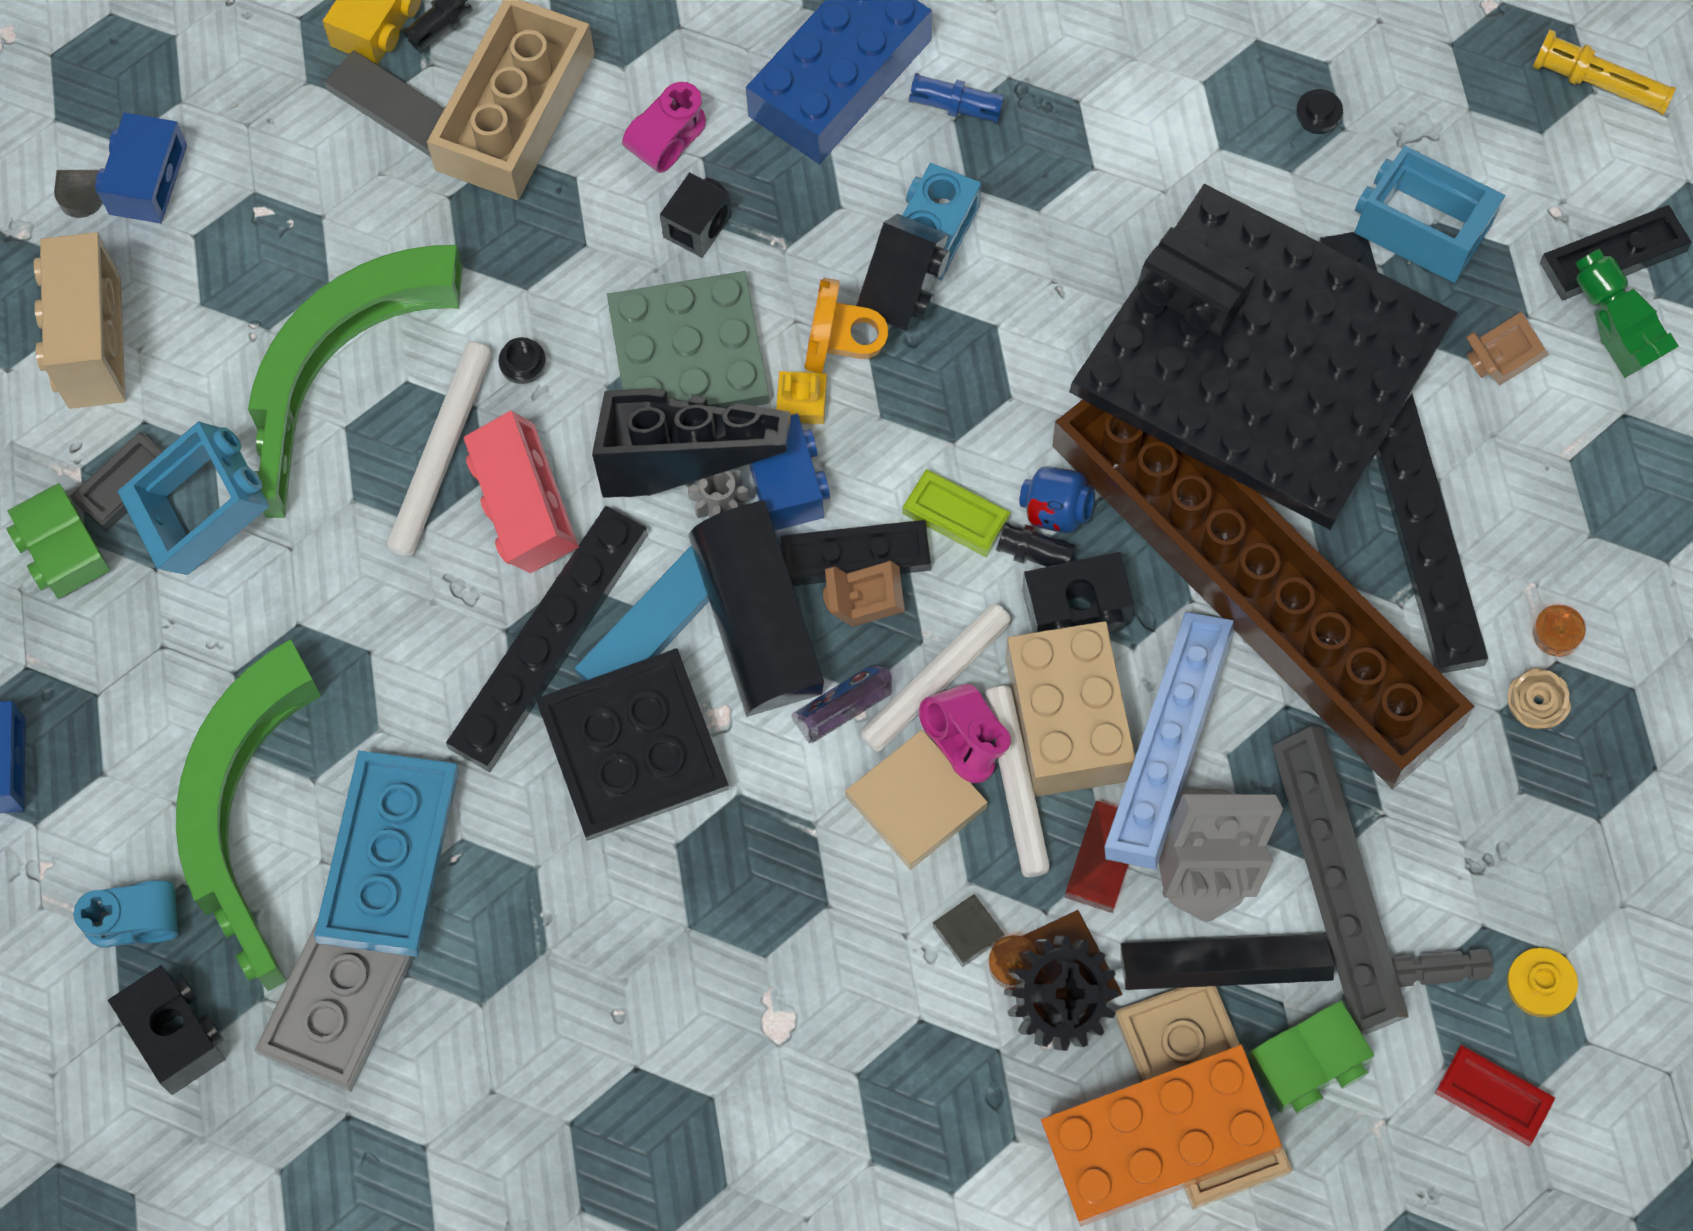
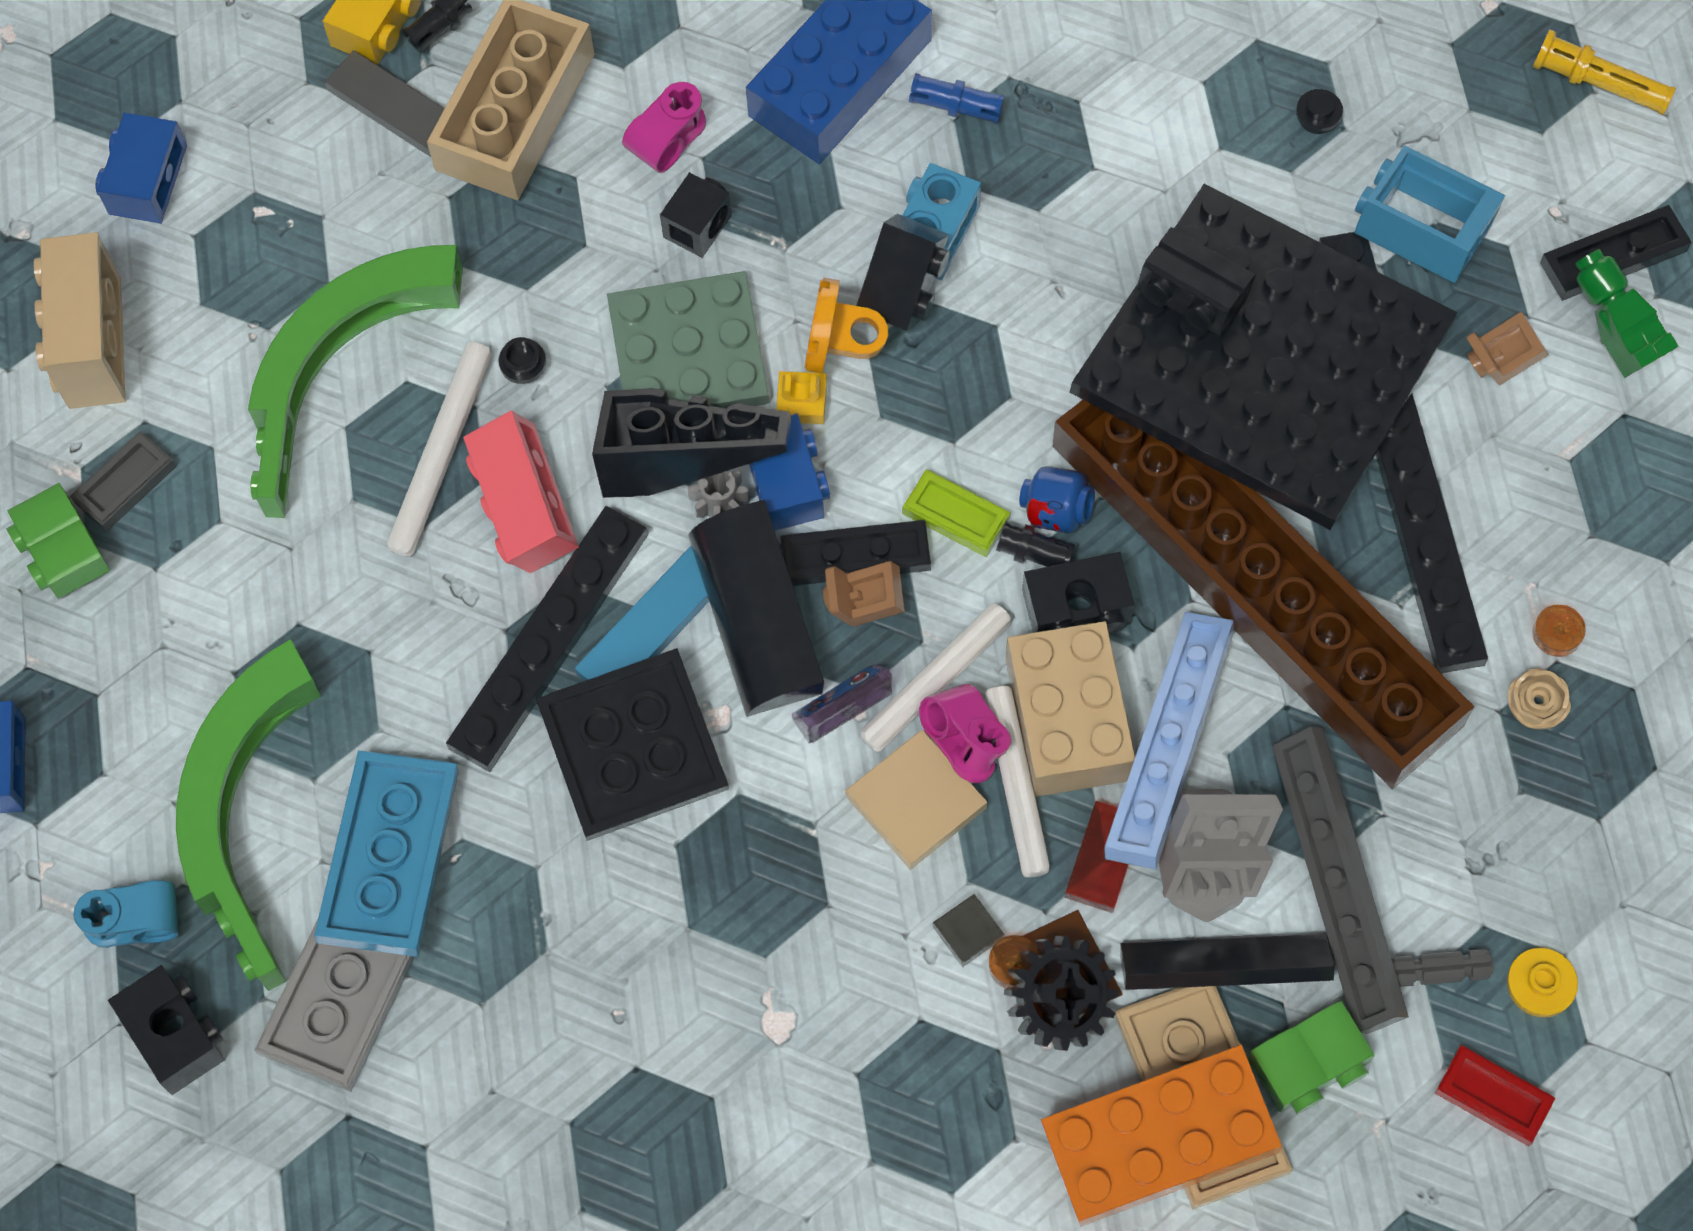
clear smoke tile [54,170,103,218] -> none
dark azure window [117,421,270,575] -> none

